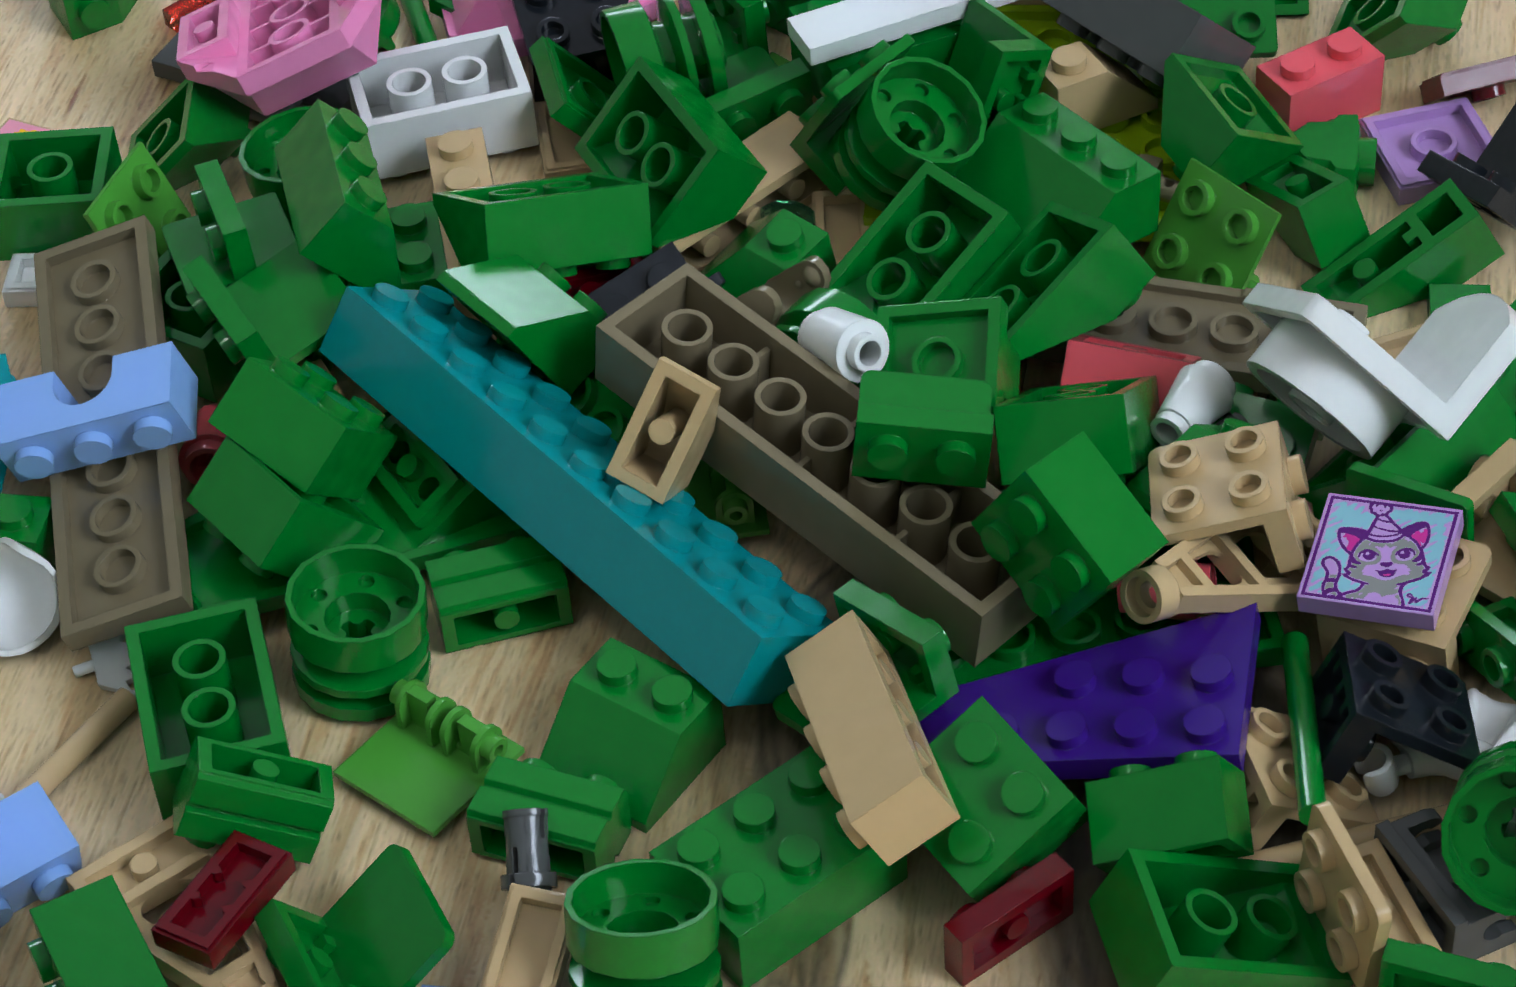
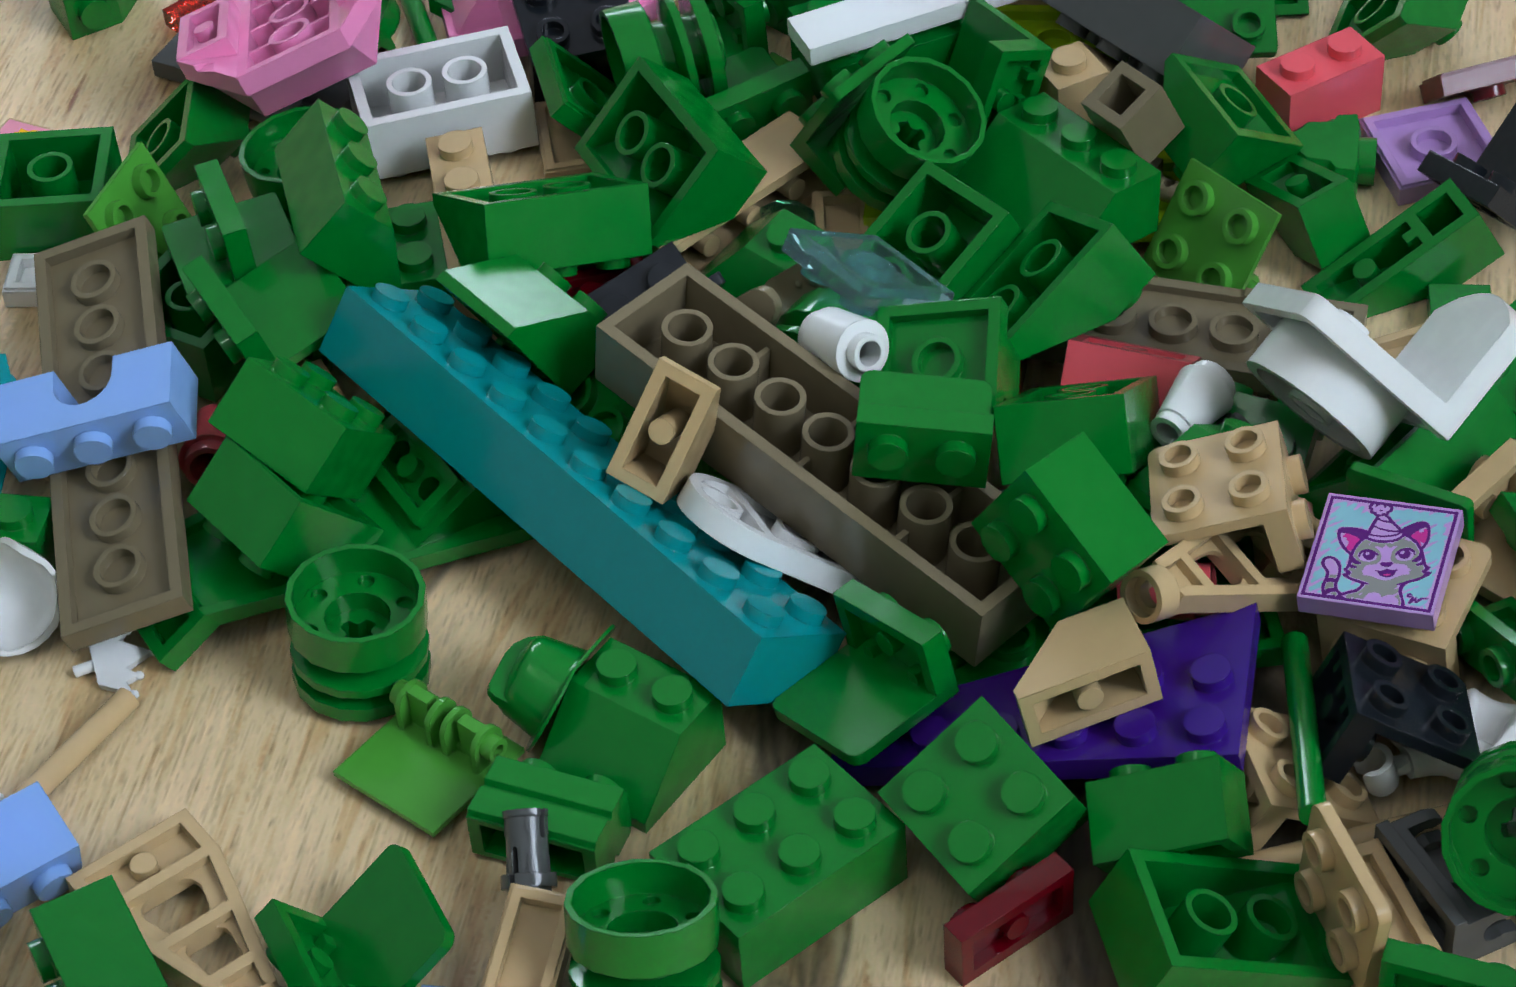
green brick [124,597,291,821] -> none
dark red plate [151,830,296,970] -> none
green brick [173,736,335,864] -> none
green brick [424,535,574,654] -> none
tan brick [785,610,961,866] -> none
none -> green piece [487,624,616,752]
none -> white tile [676,473,871,594]
none -> clear light blue plate [781,228,955,317]
none -> tan slope [1013,597,1163,748]
none -> dark tan brick [1081,61,1185,163]

